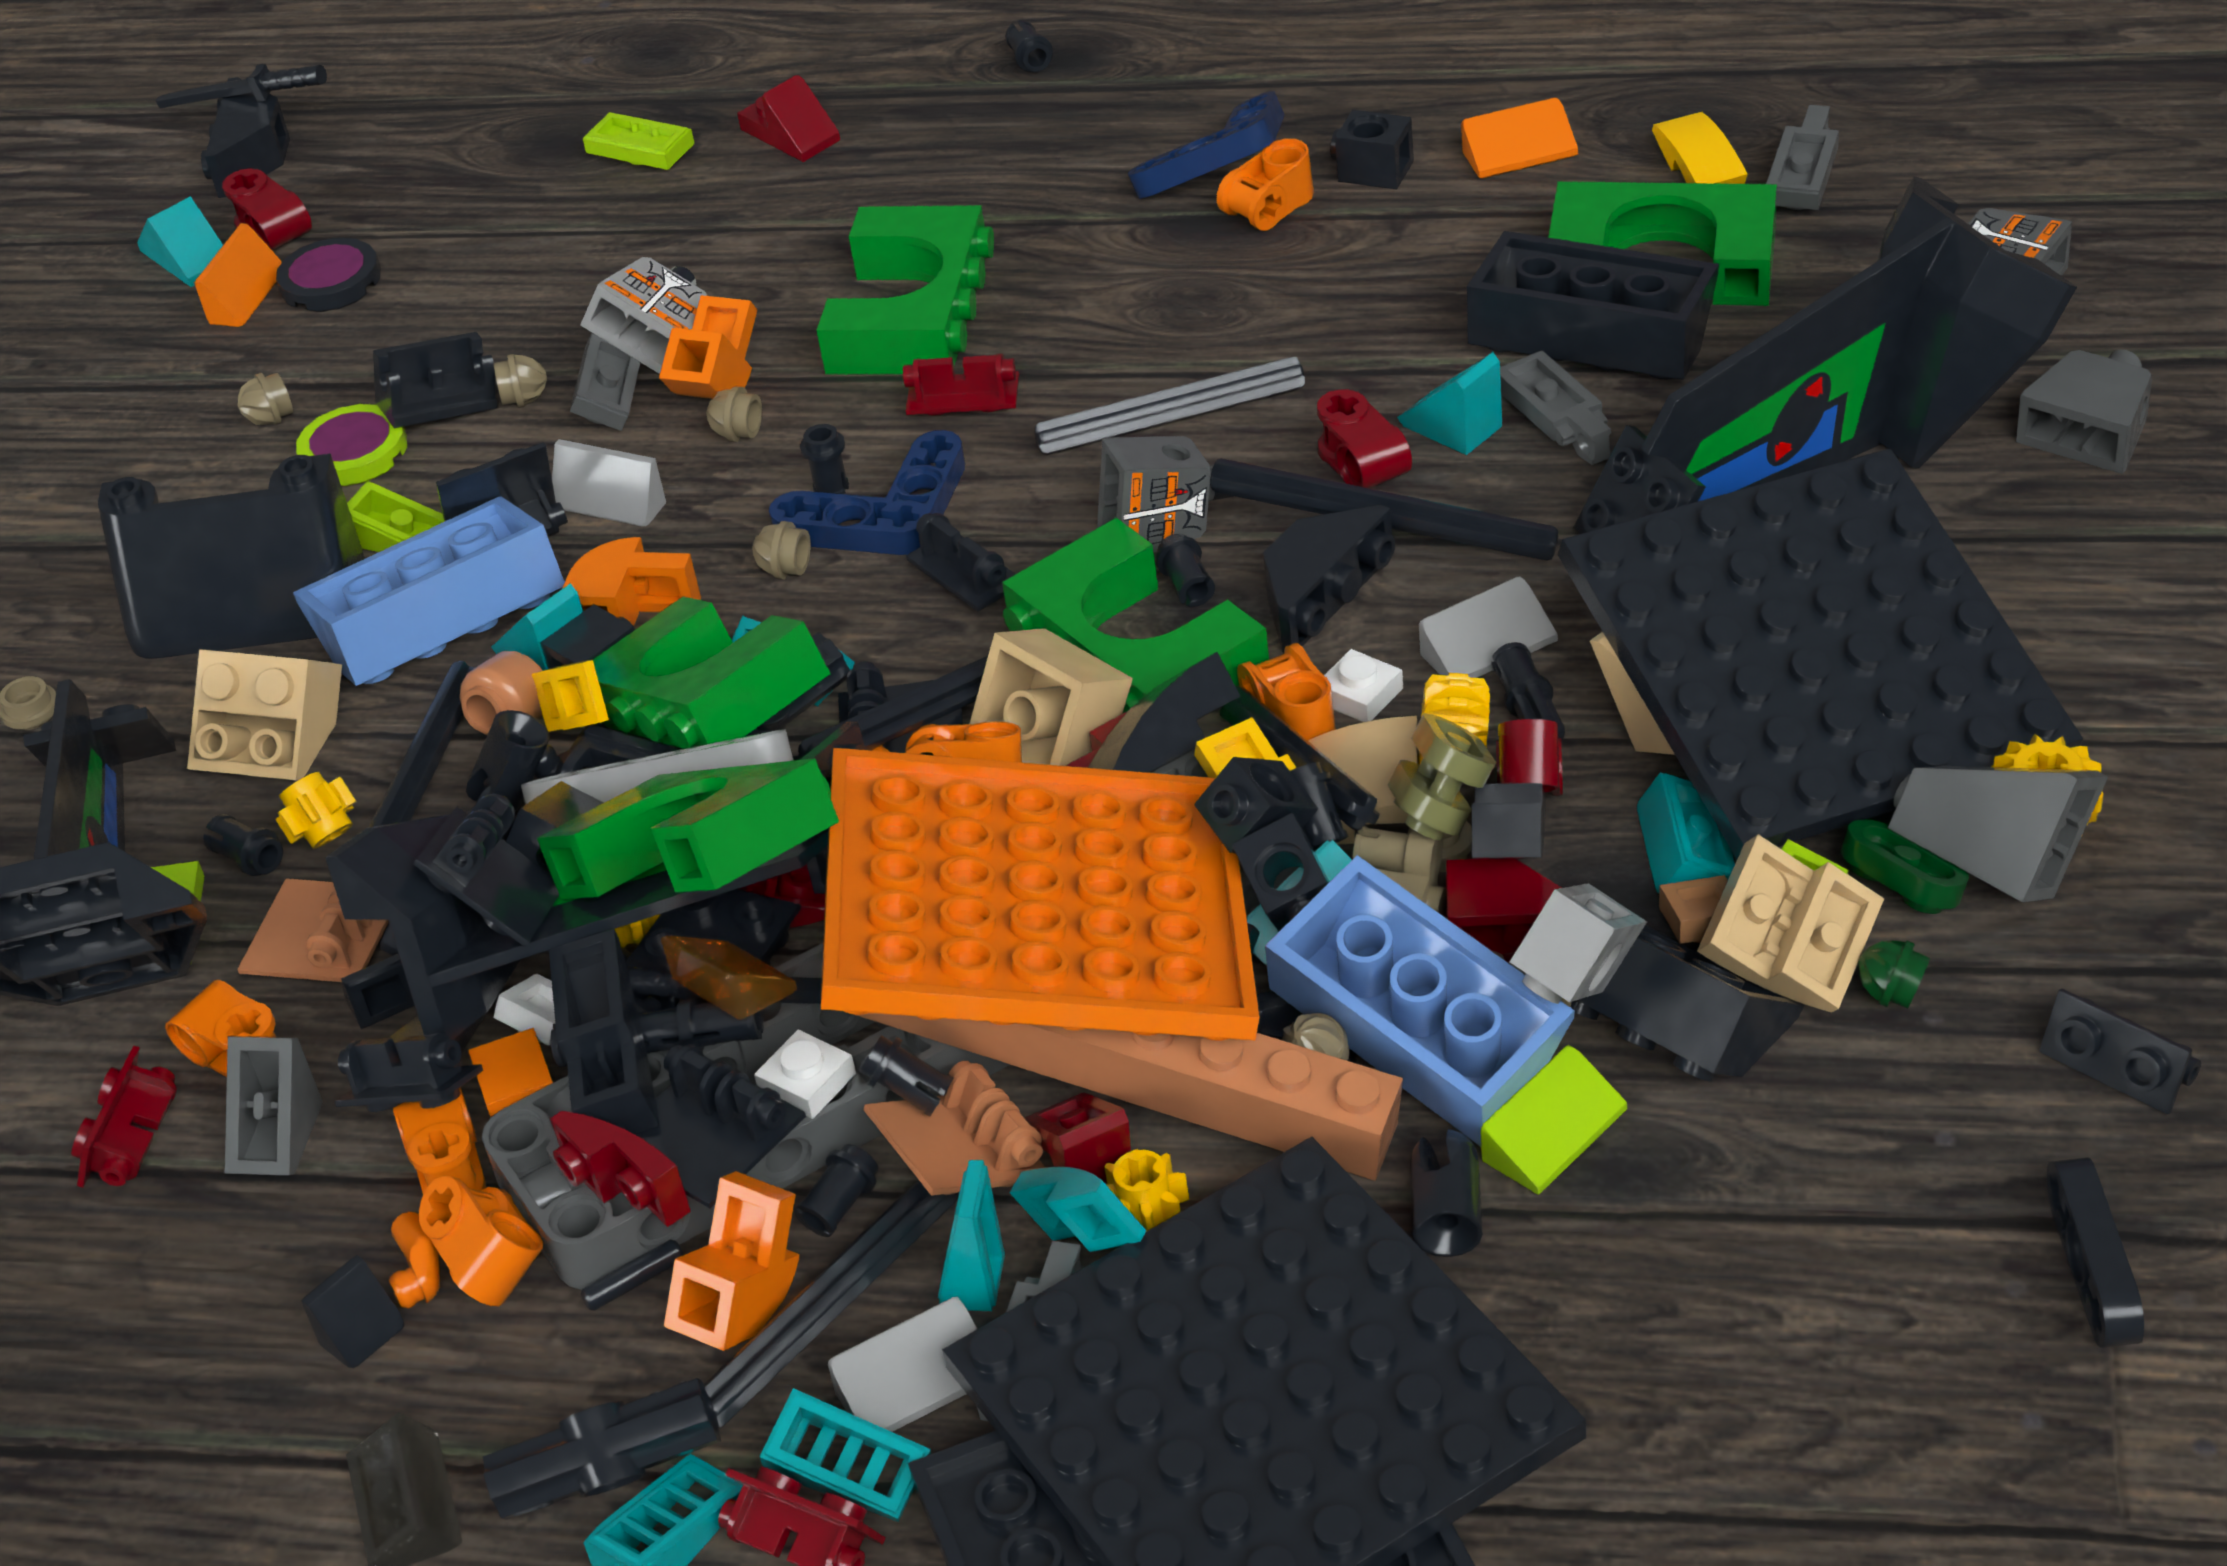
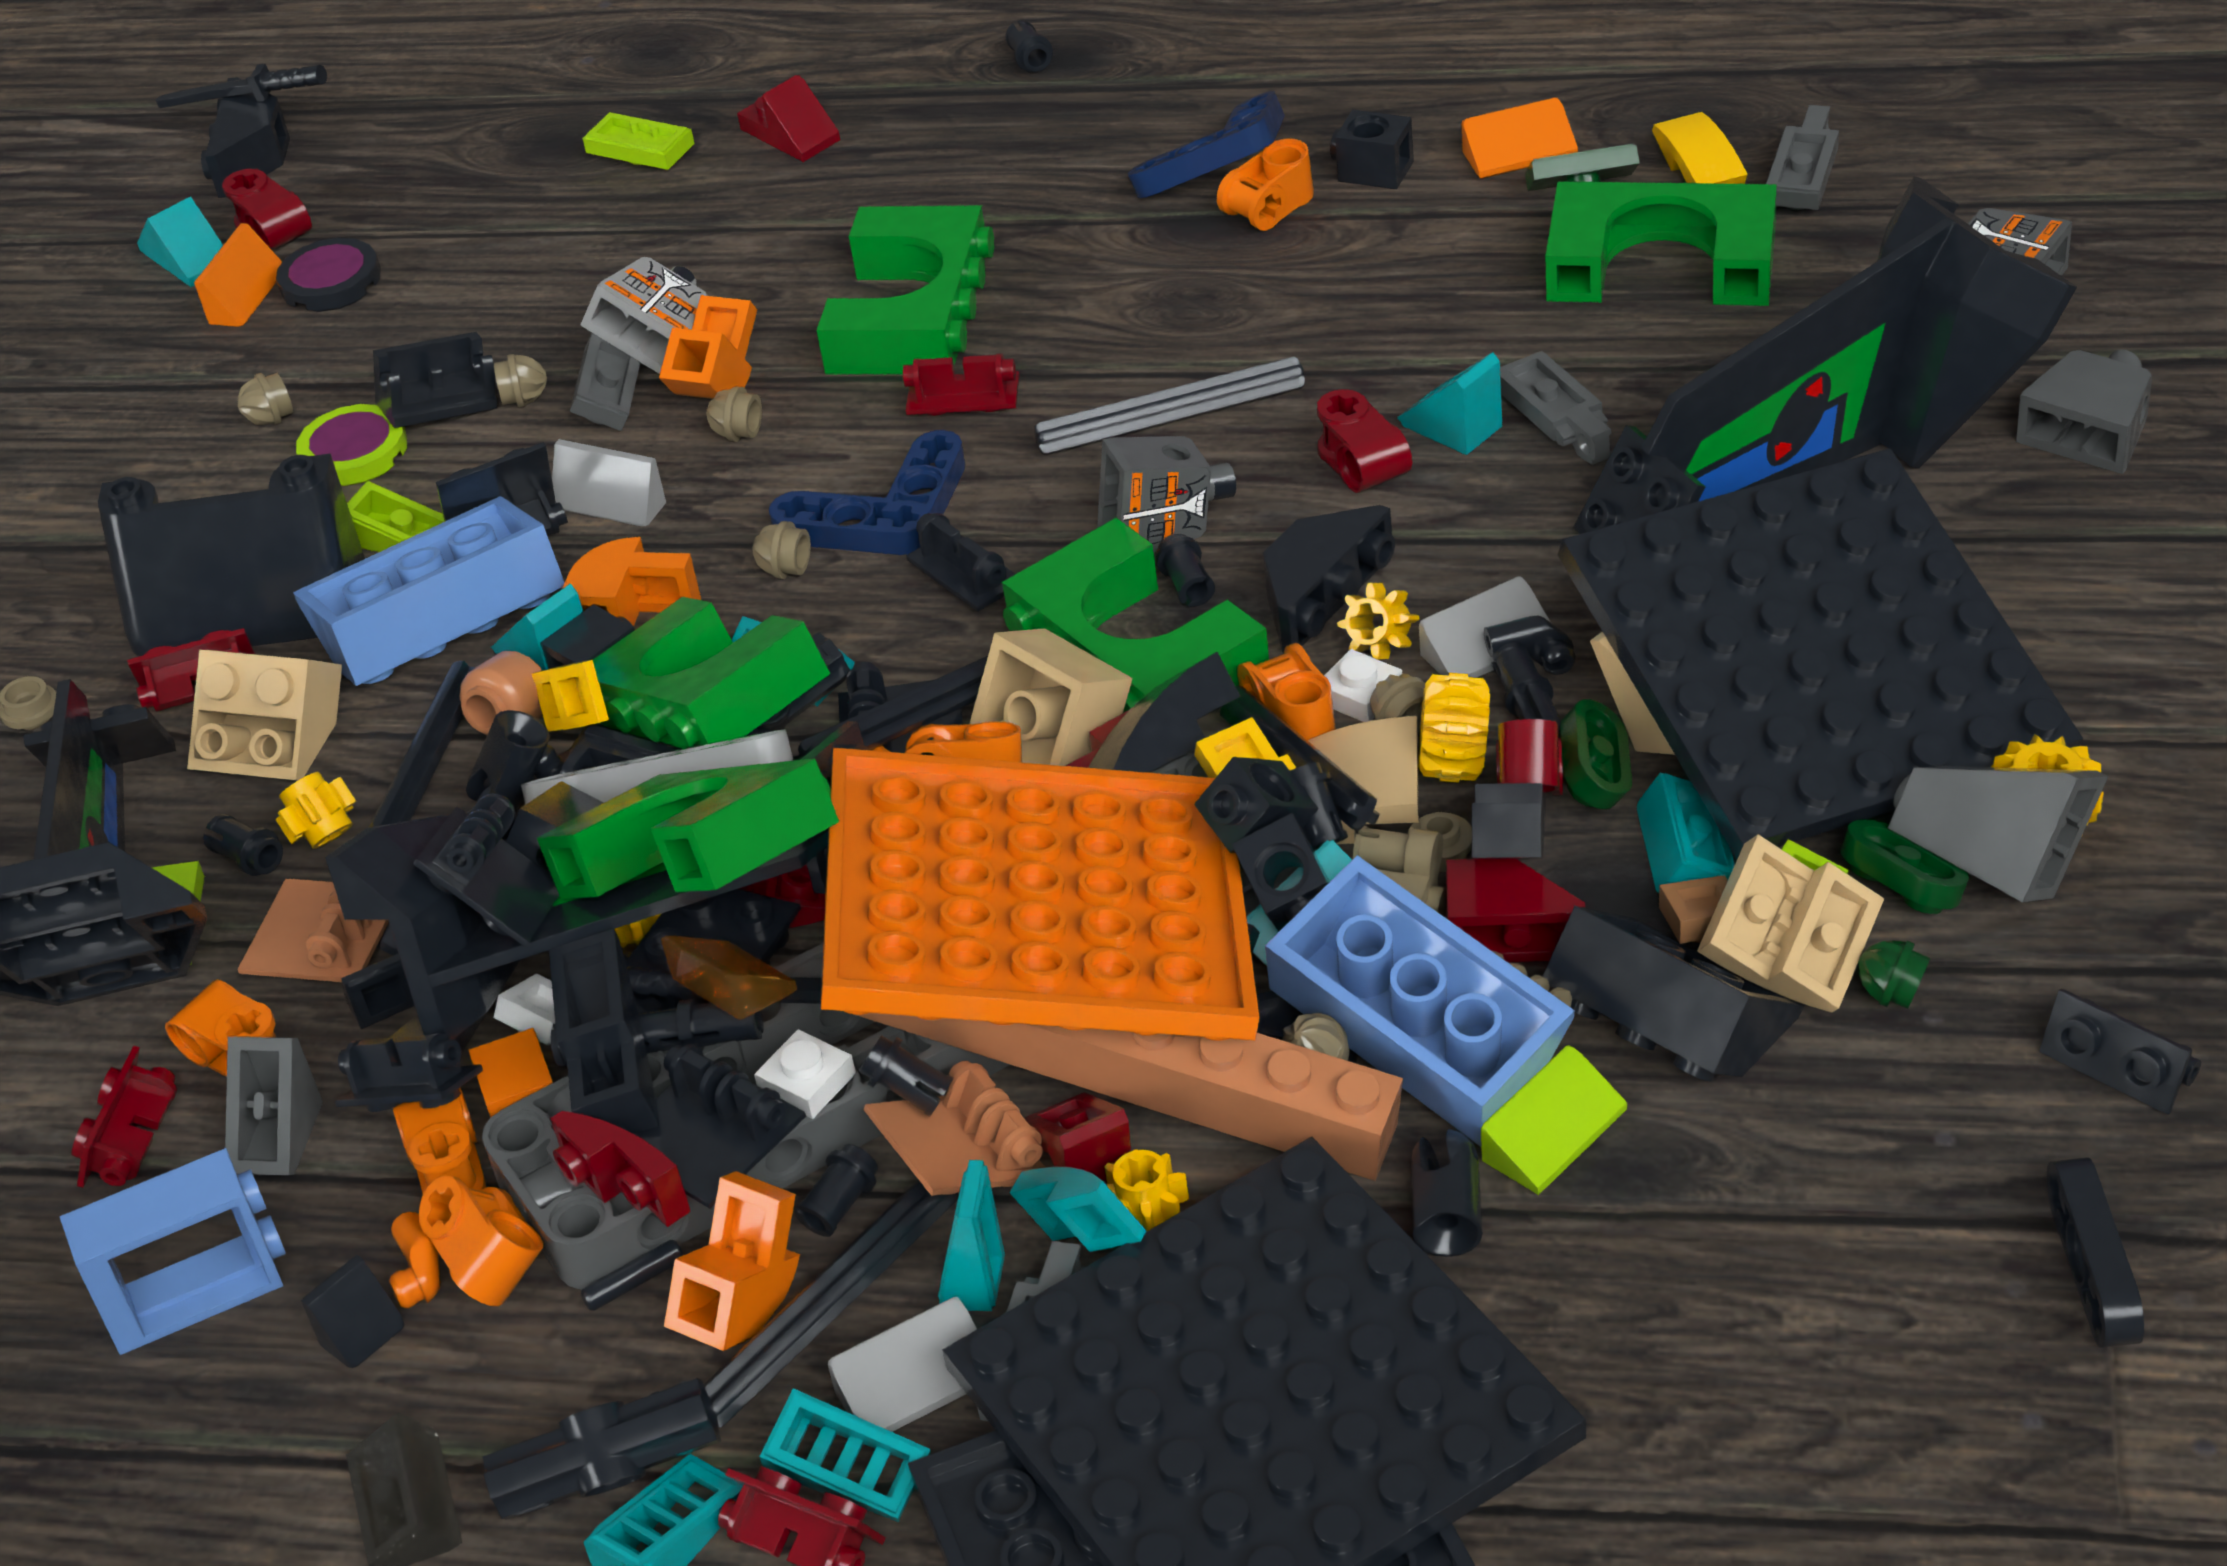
black pin [800,424,849,494] -> none
black axle [1210,458,1559,561] -> none
olive brick [1388,713,1496,840] -> none
black slope [1467,231,1719,380] -> none
light grey brick [1510,883,1647,1004] -> none
none -> medium blue window [59,1148,286,1355]
none -> dark red hinge [127,628,256,712]
none -> yellow gear [1337,583,1419,660]
none -> dark tan plate [1370,673,1425,733]
none -> black arm [1484,615,1576,675]
none -> plate [1525,144,1640,191]
none -> dark green plate [1560,699,1632,810]

